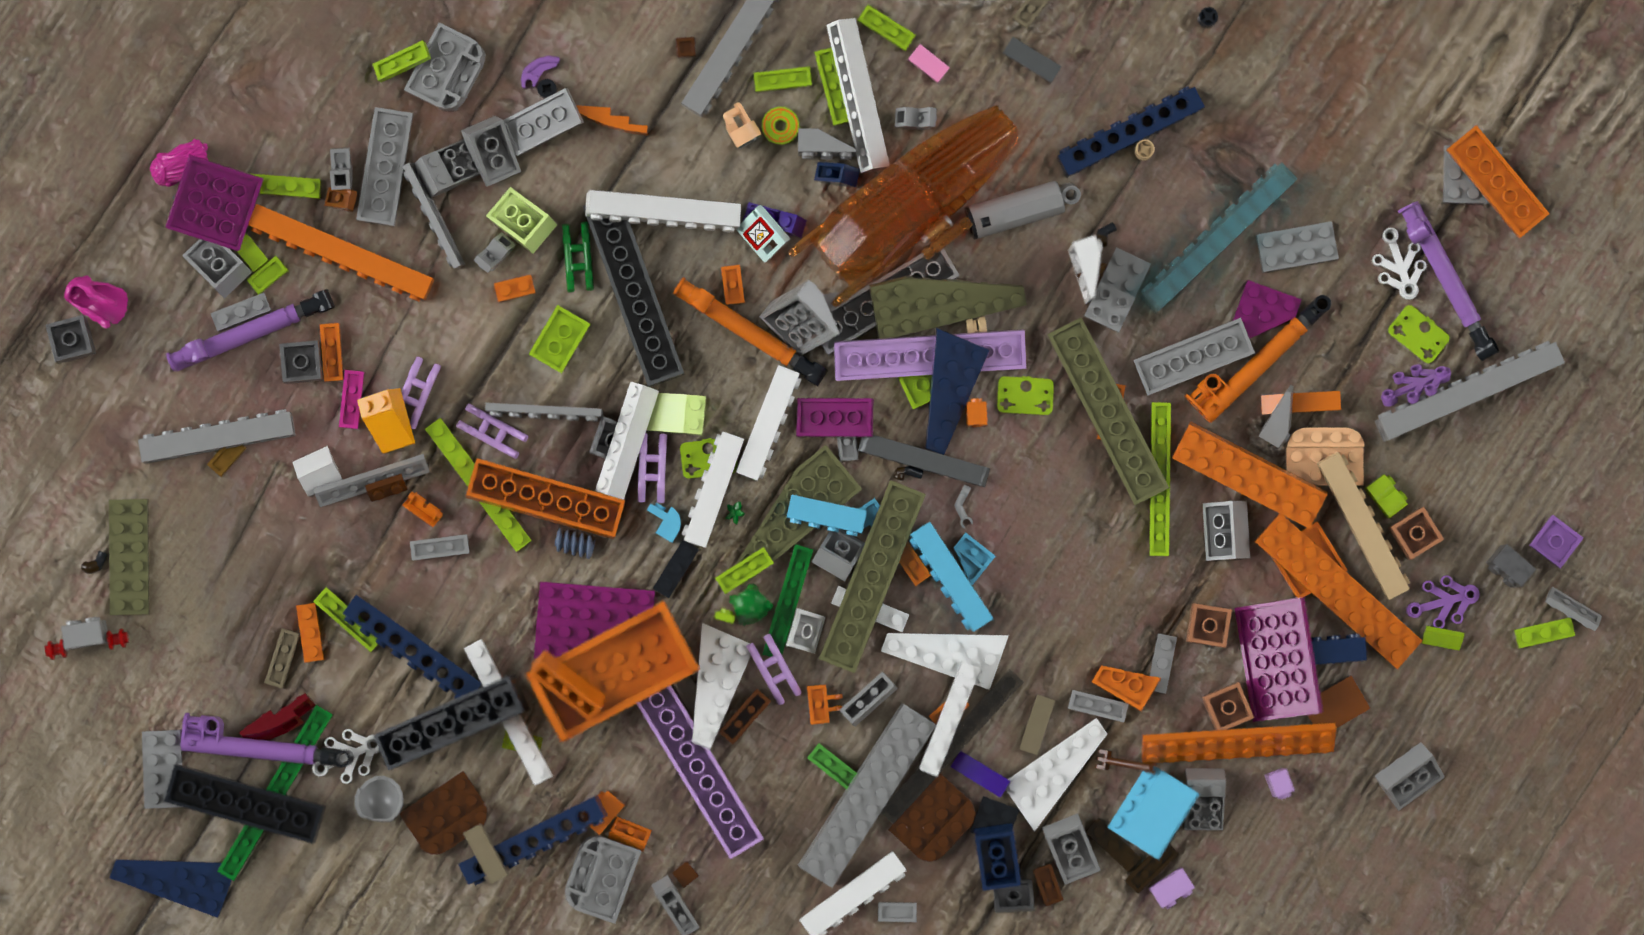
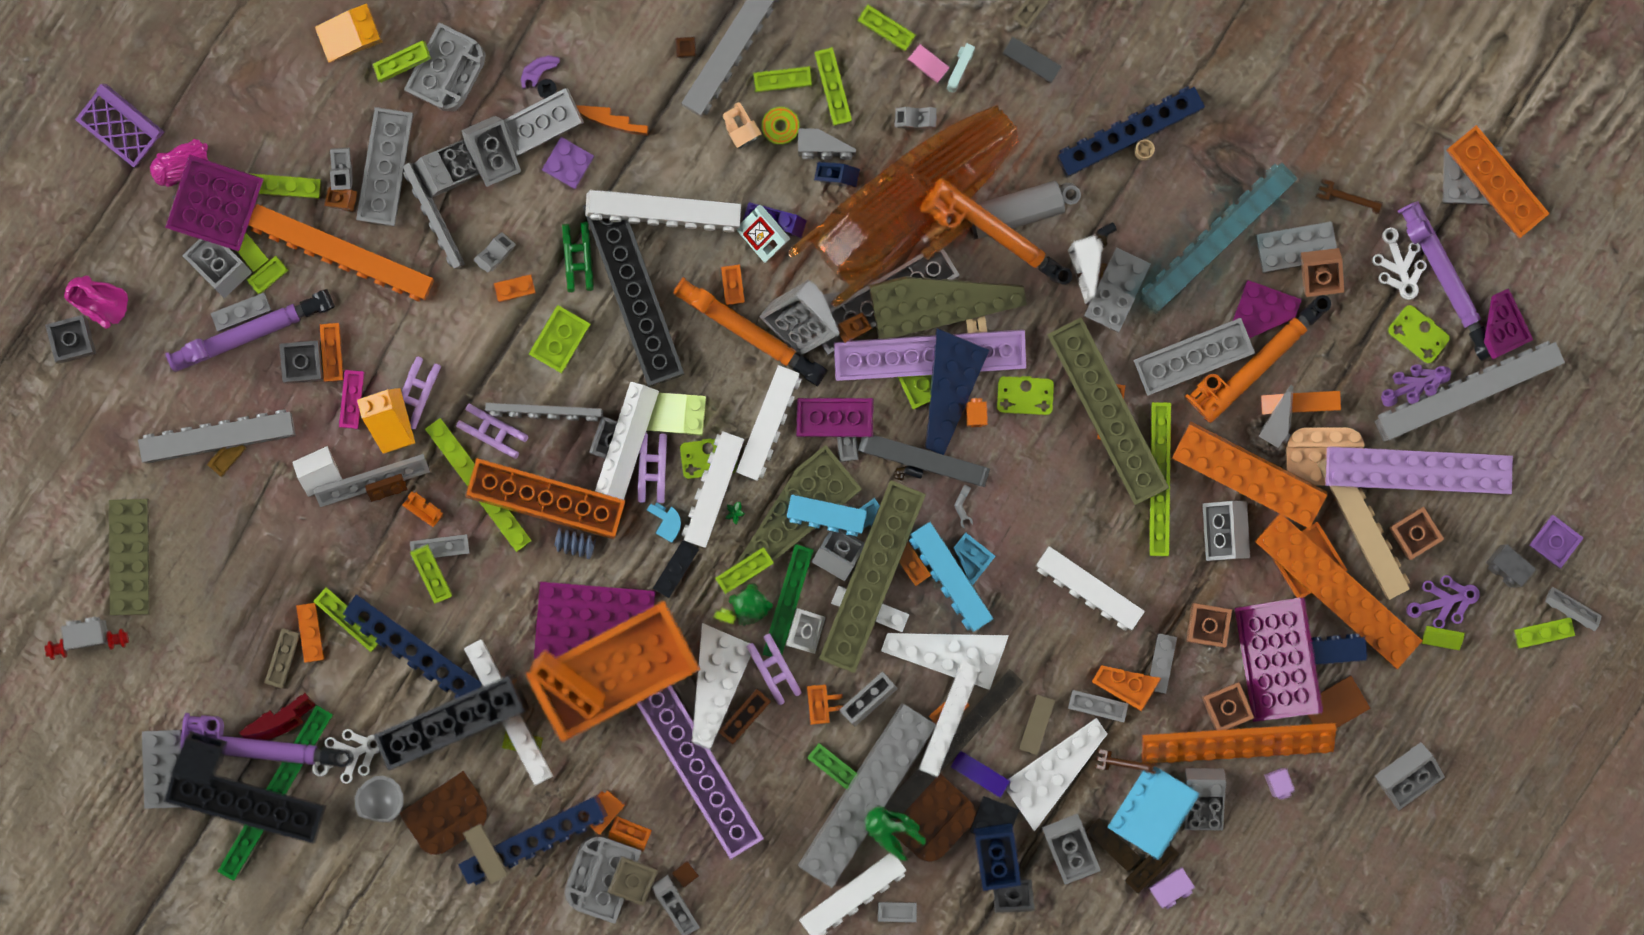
arm [81,551,108,574] -> none
dark blue wing [109,859,232,918] -> none
yellowish green slope [486,187,557,254] -> none
white brick [827,18,890,173] -> none
reddish brown plate [1033,863,1064,907] -> none
black wheel [1198,7,1218,28] -> none
lime brick [1364,474,1408,519] -> none
none -> medium lavender fence [75,84,164,168]
none -> black slope [171,731,227,785]
none -> light orange slope [315,4,382,63]
none -> lime plate [410,544,452,604]
none -> medium lavender plate [542,137,594,189]
none -> dark tan plate [608,856,658,906]
none -> dark orange slope [836,312,872,343]
none -> green hair [865,806,926,861]
none -> orange piece [921,178,1072,285]
none -> light aqua container [947,43,975,92]
none -> white brick [1035,546,1145,631]
none -> nougat brick [1301,248,1344,297]
none -> reddish brown hinge [1316,179,1383,214]
none -> lavender plate [1326,447,1513,494]
none -> magenta plate [1484,288,1533,359]

